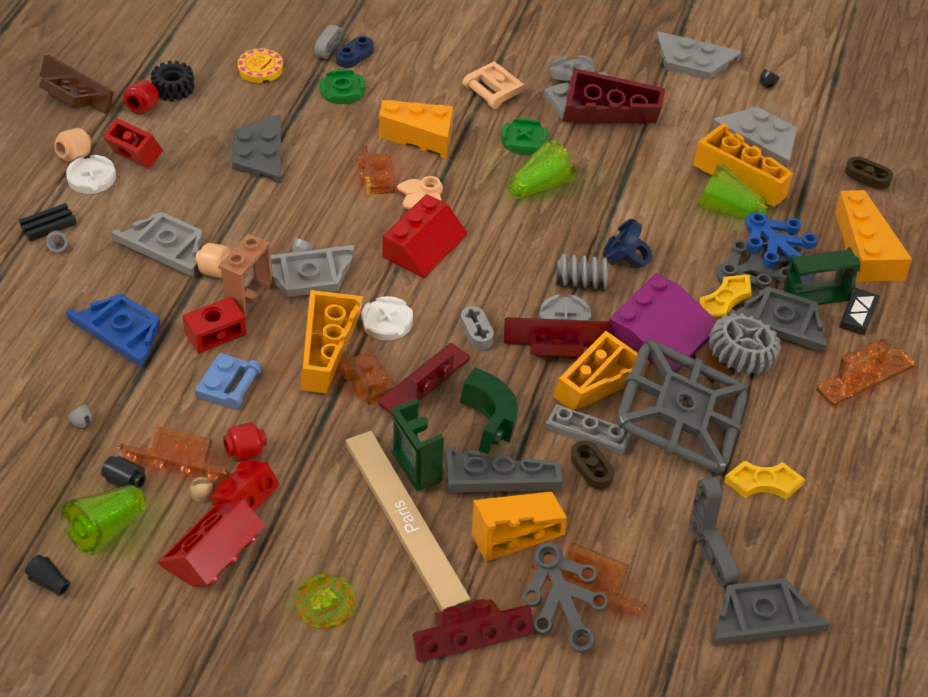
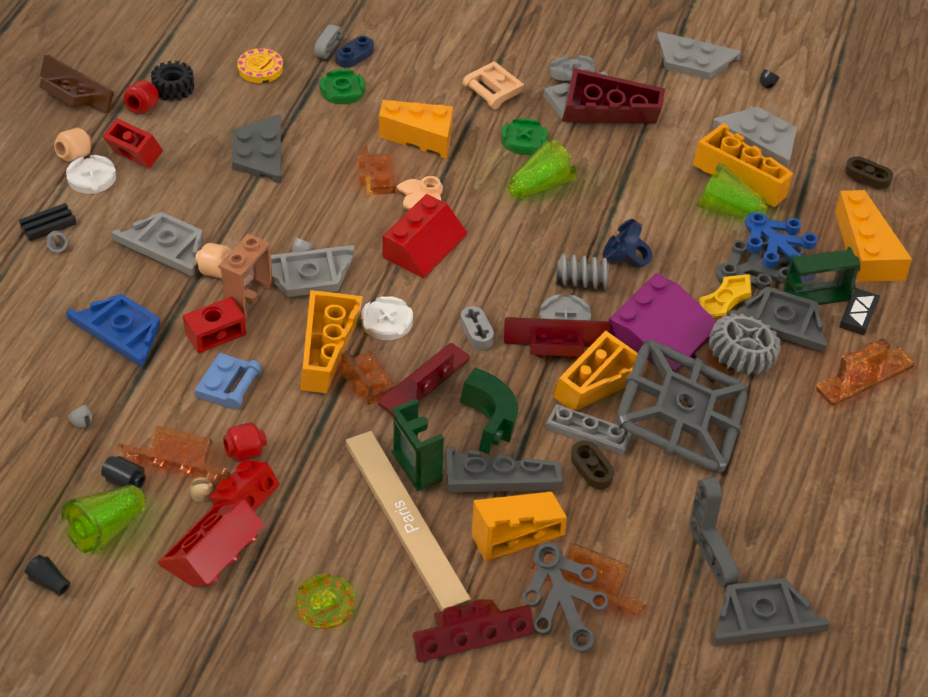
yellow tile [724,461,805,500] -> none

